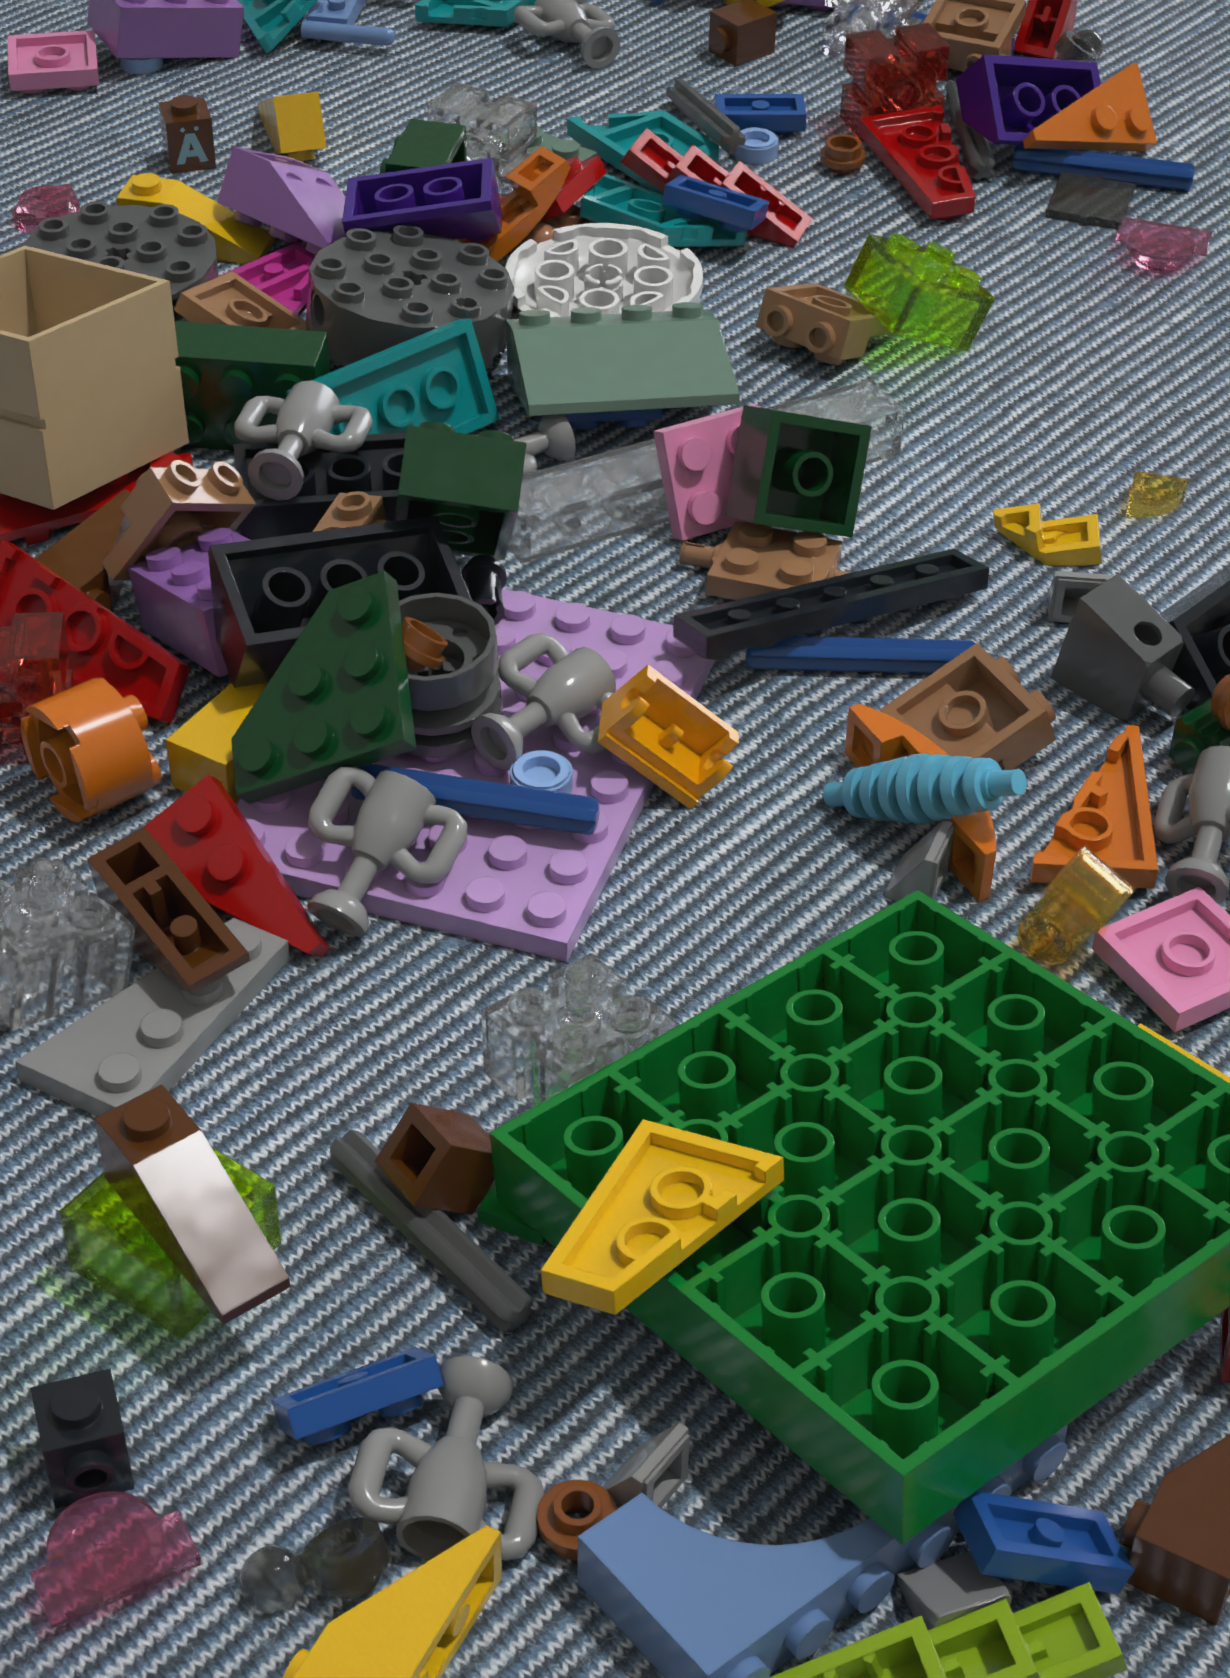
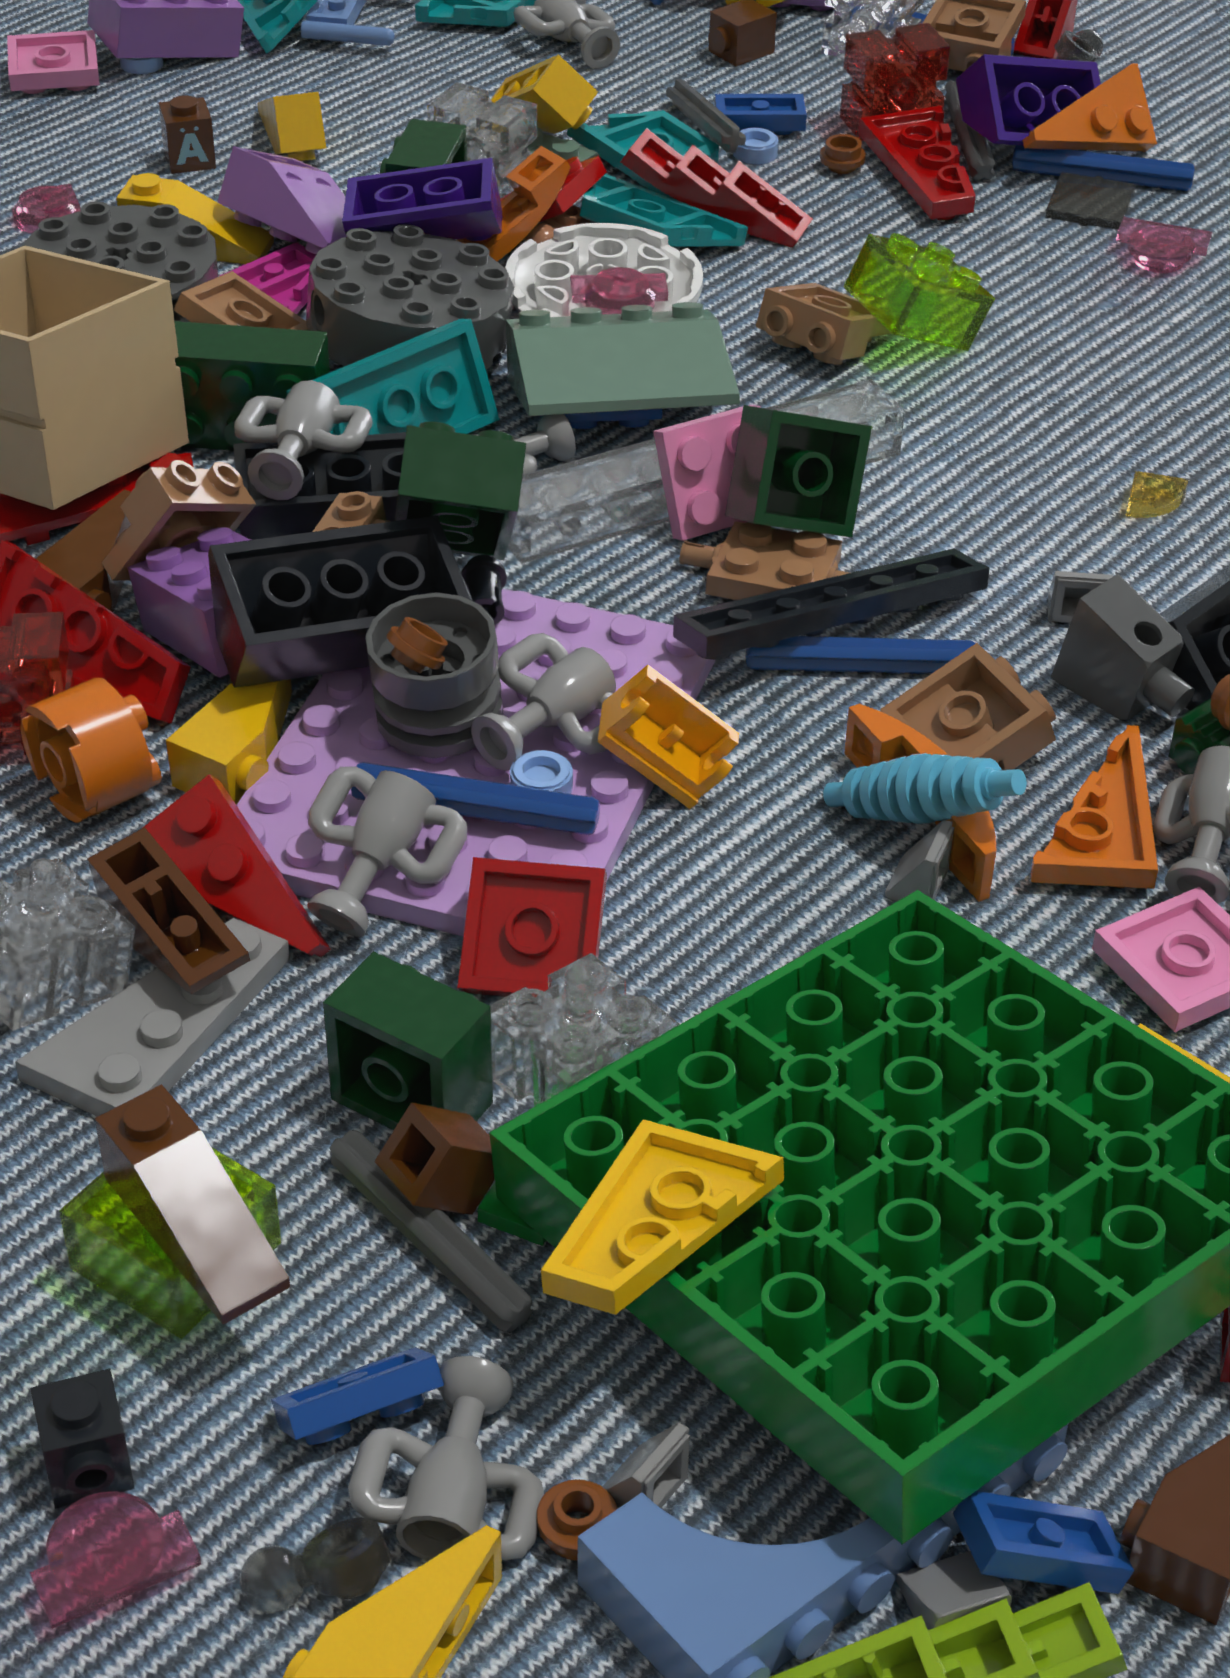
dark green plate [231,571,416,804] -> none
blue plate [662,175,769,233] -> none
yellow slope [993,503,1102,566] -> none
clear yellow piece [1017,845,1135,965] -> none
none -> dark green brick [323,951,493,1131]
none -> red plate [457,857,607,1005]
none -> yellow slope [482,54,598,134]
none -> clear pink piece [570,267,668,315]

